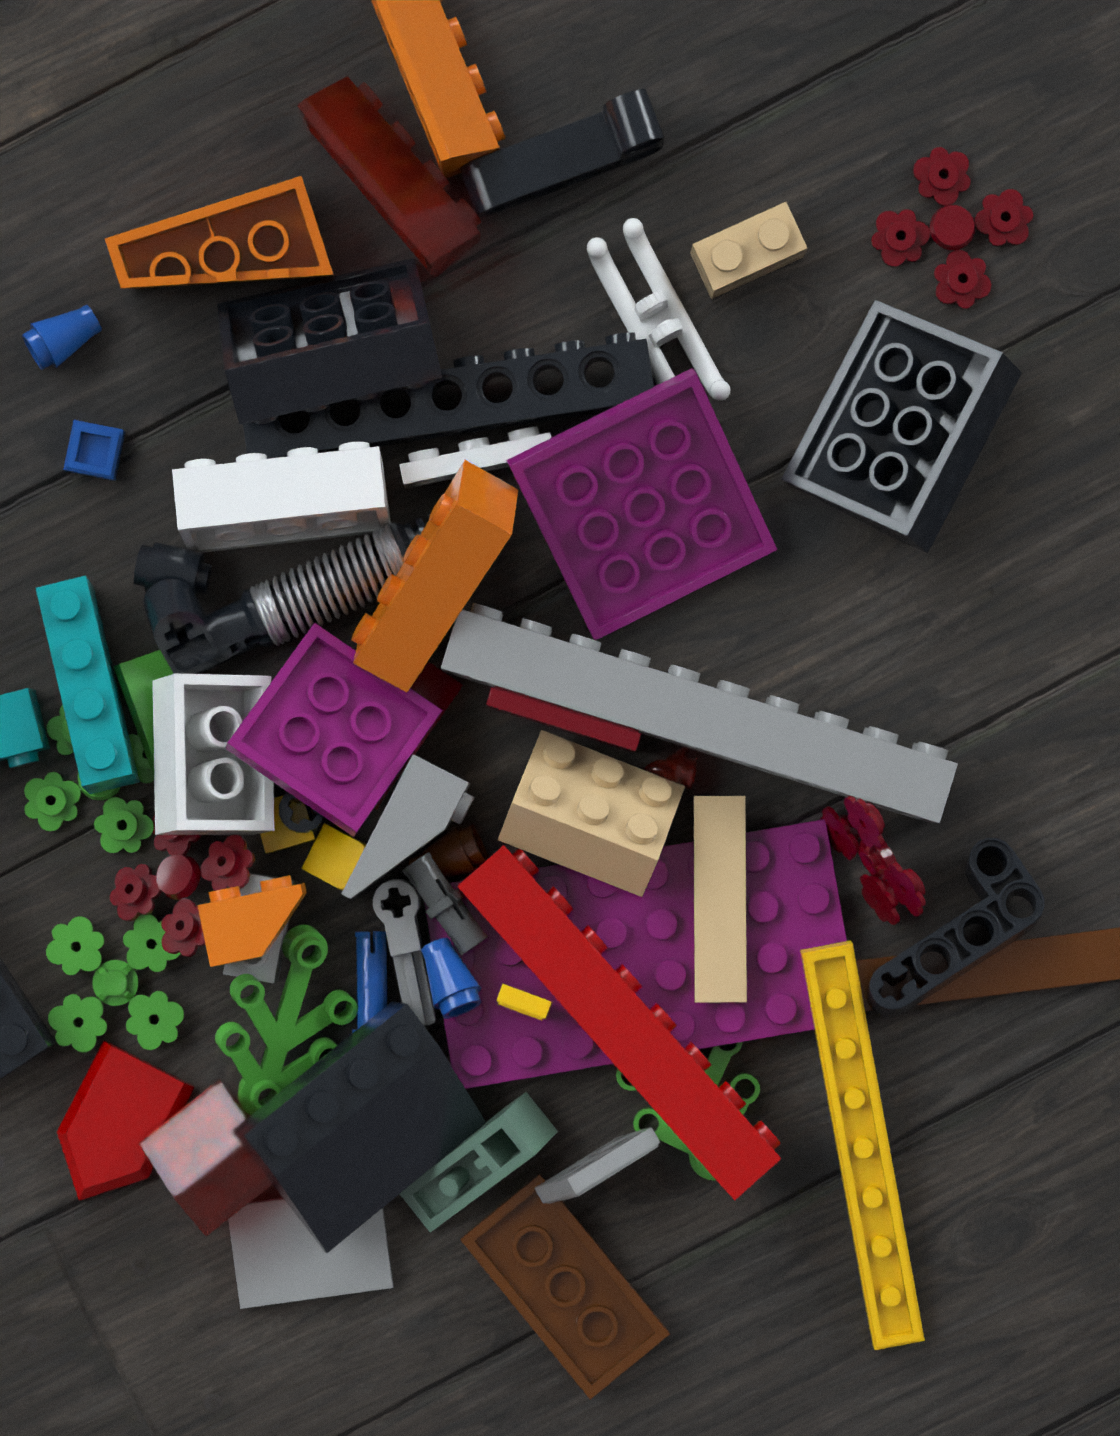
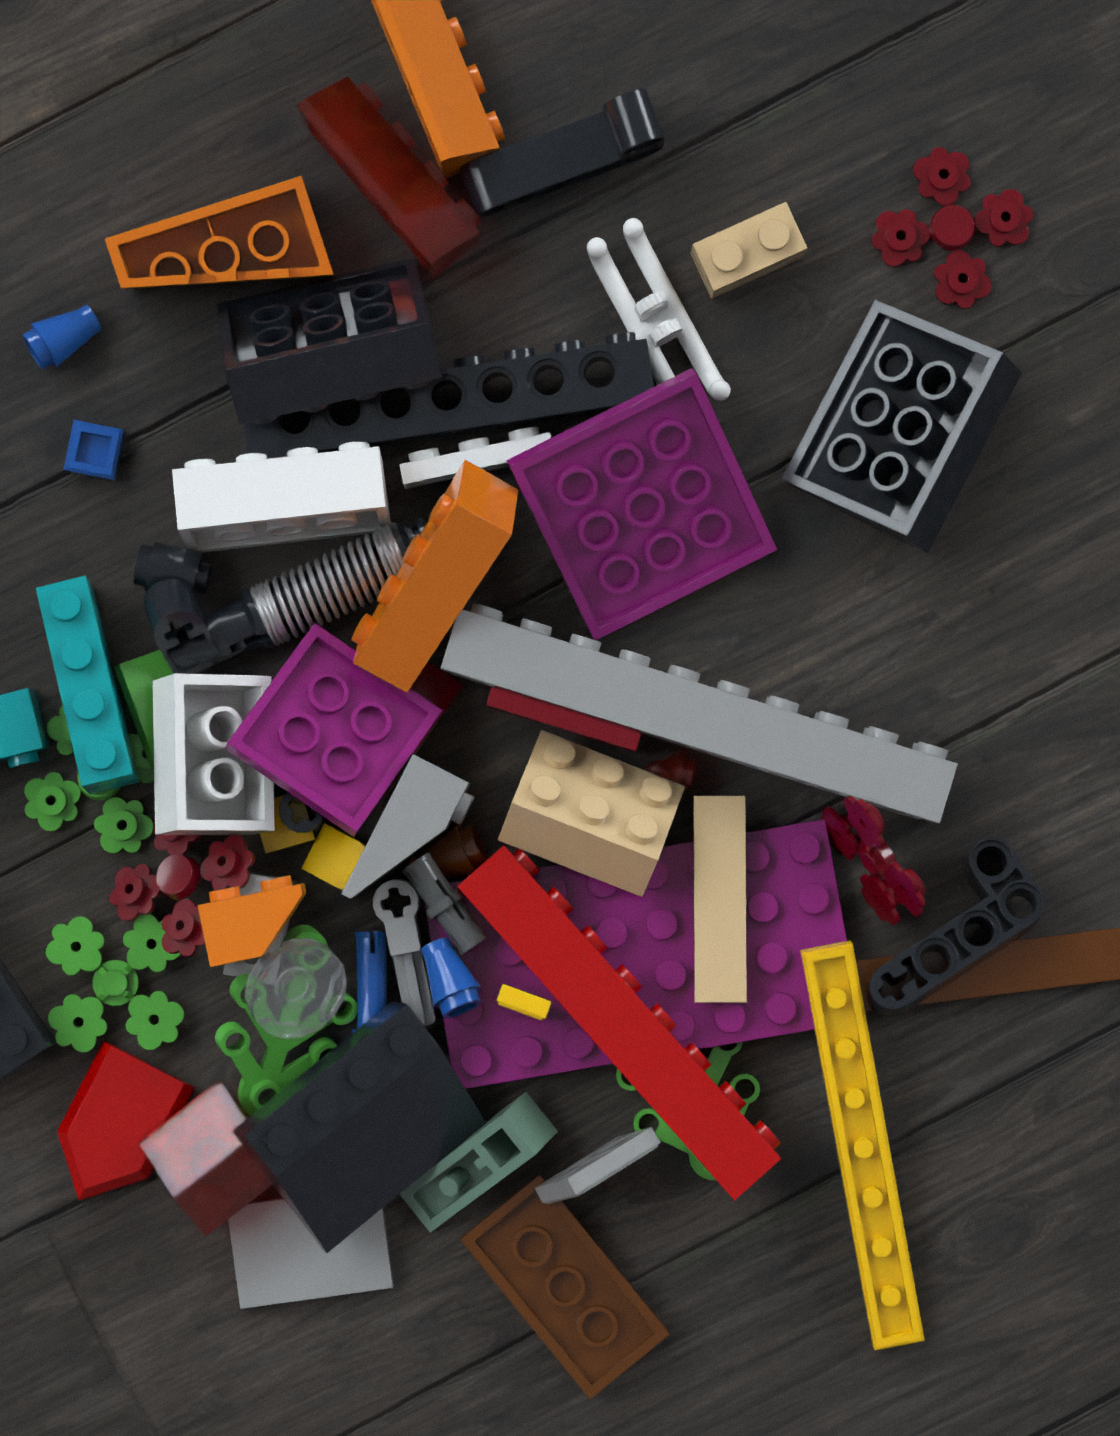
none -> clear tile [245,938,347,1039]

